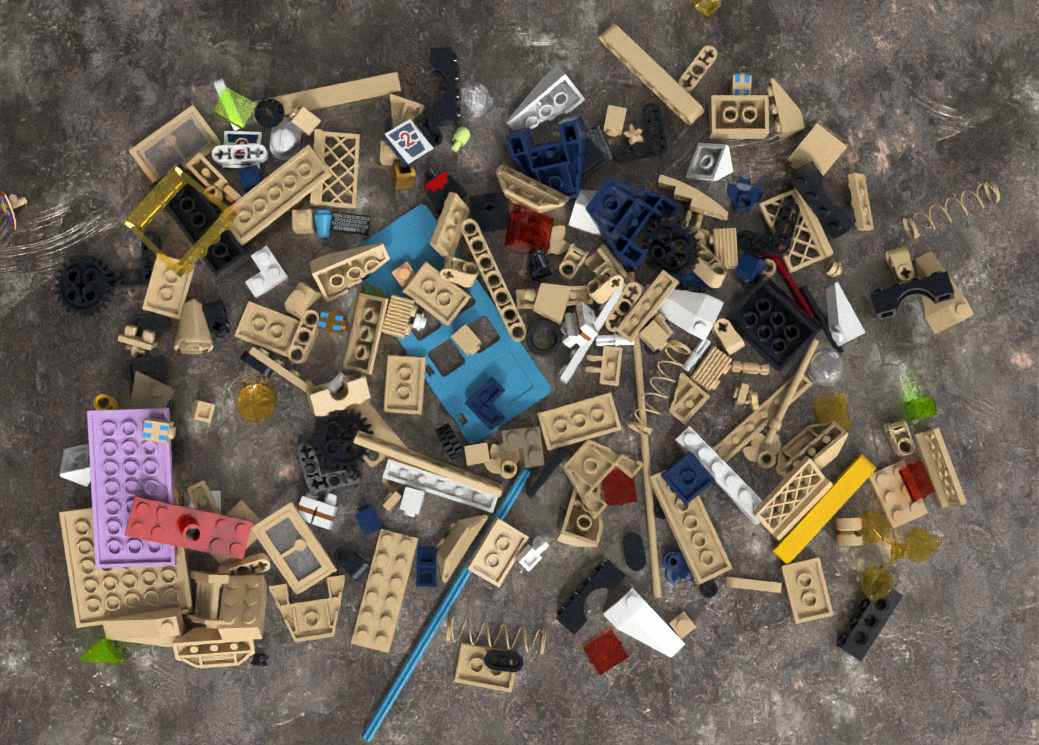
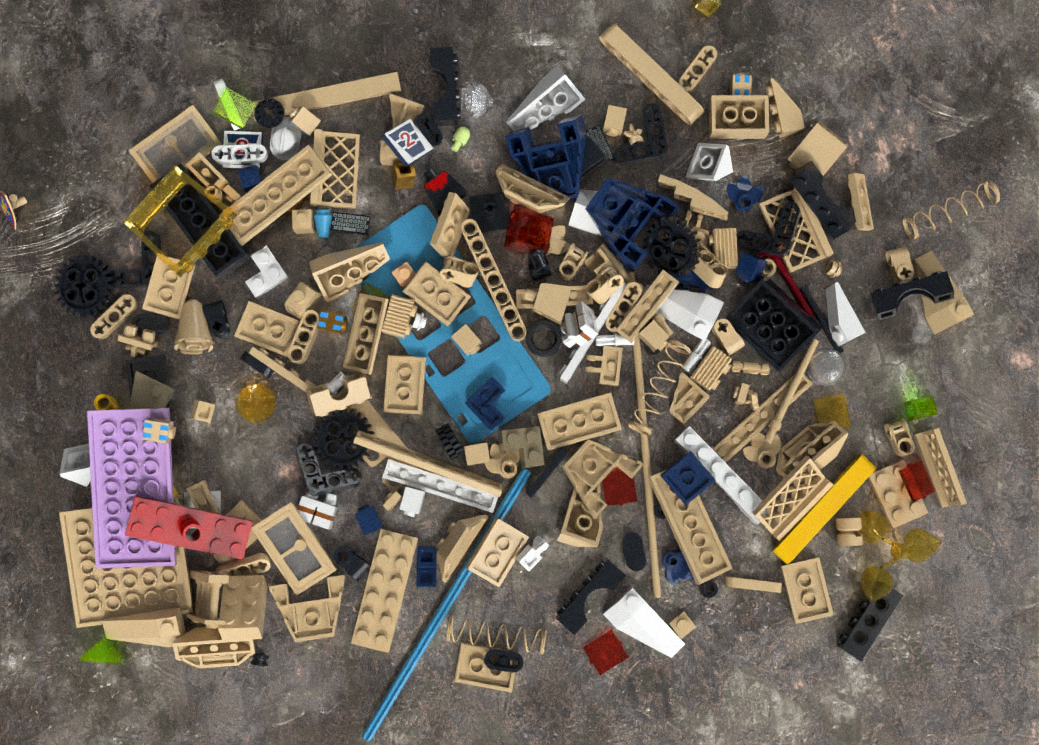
none -> tan beam [90,294,138,339]

